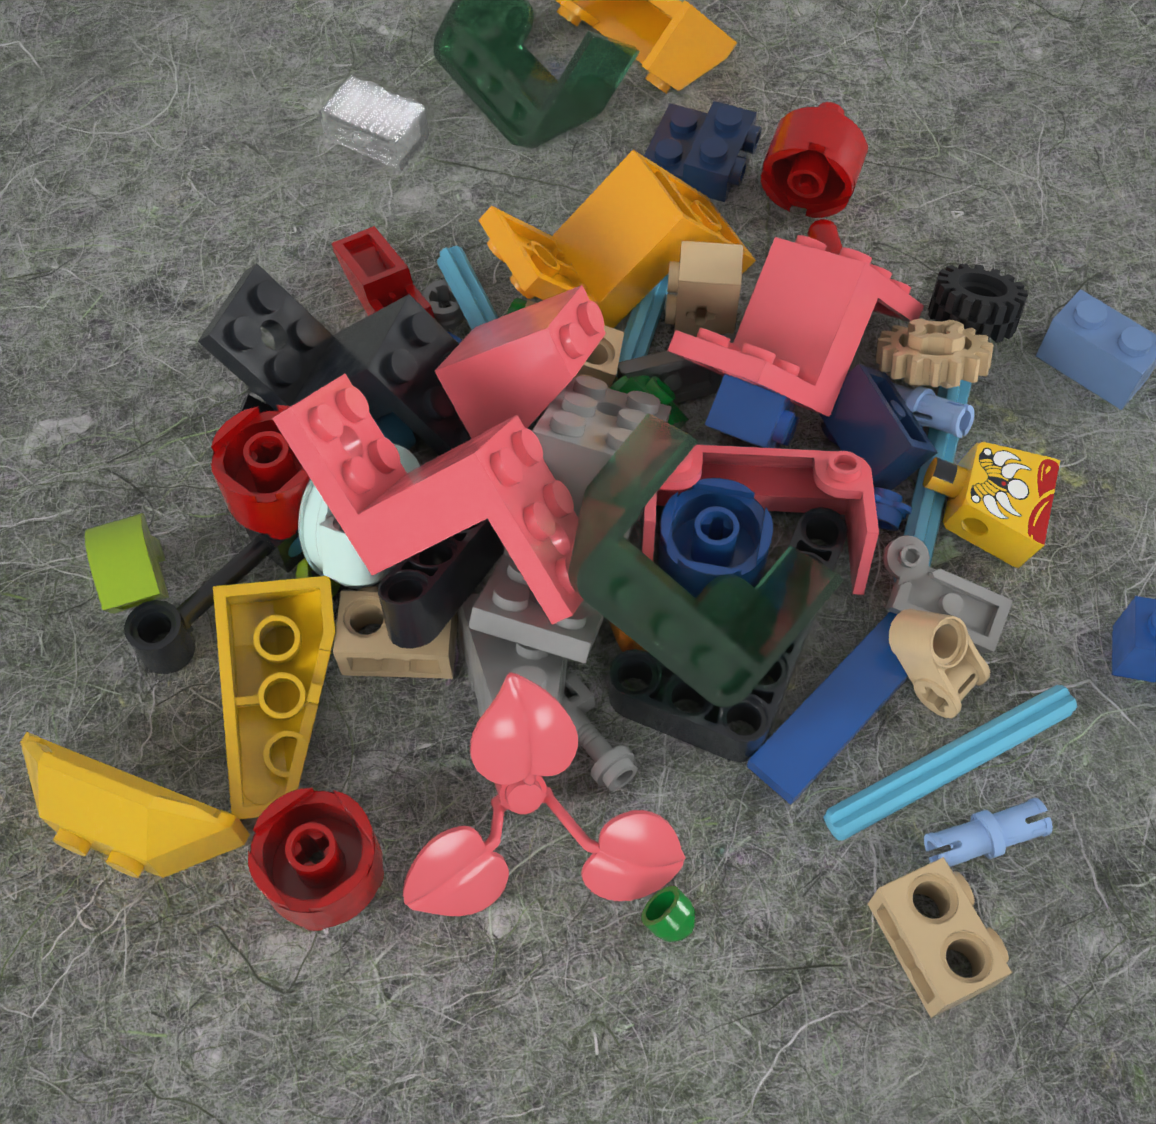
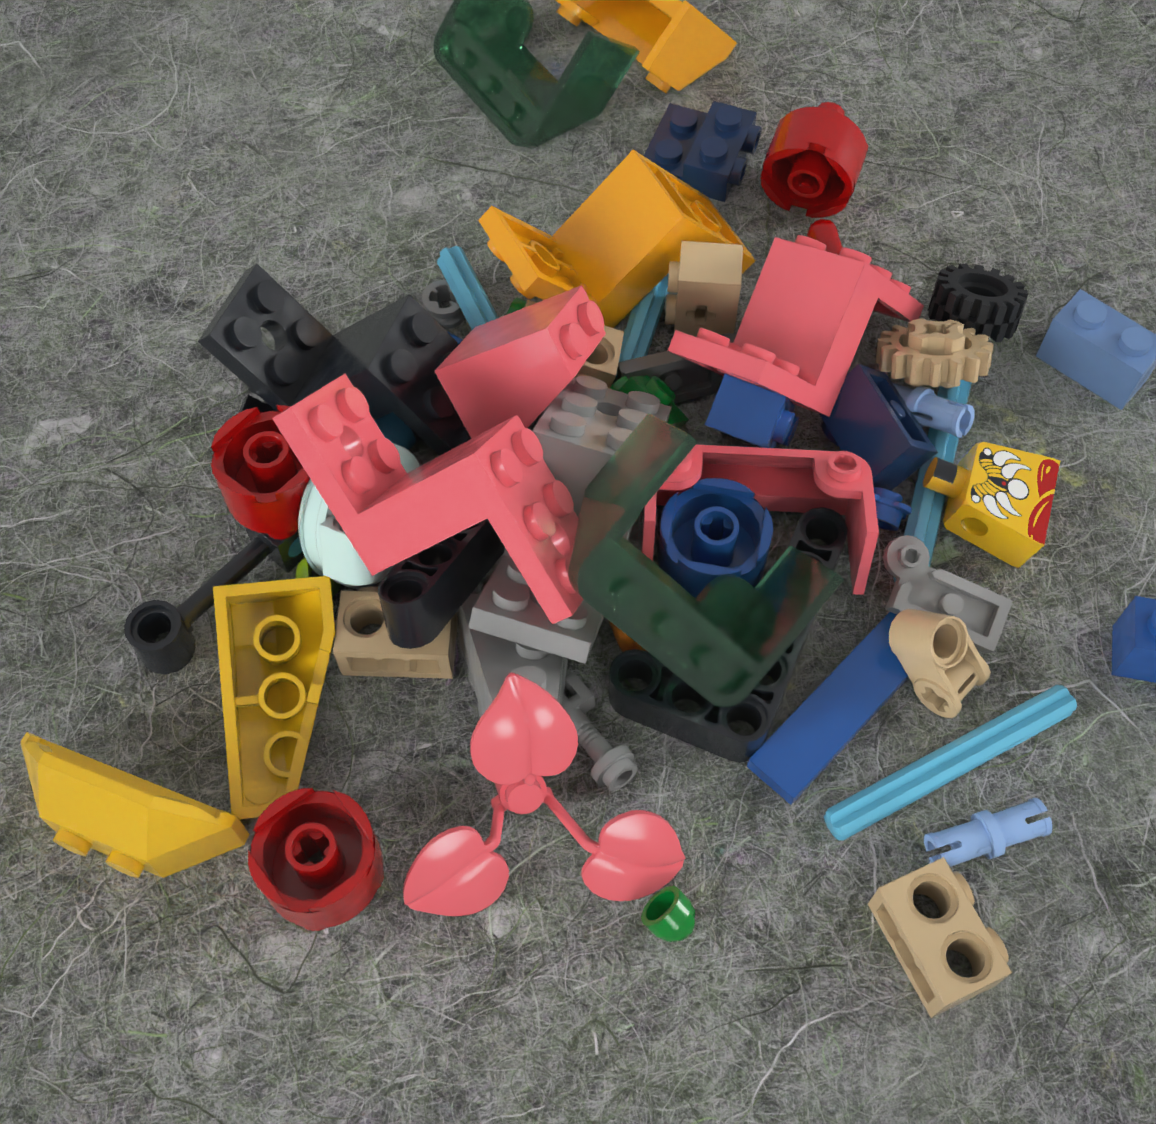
lime brick [85,513,169,614] -> none
clear brick [319,75,429,171] -> none
red slope [331,226,435,319] -> none

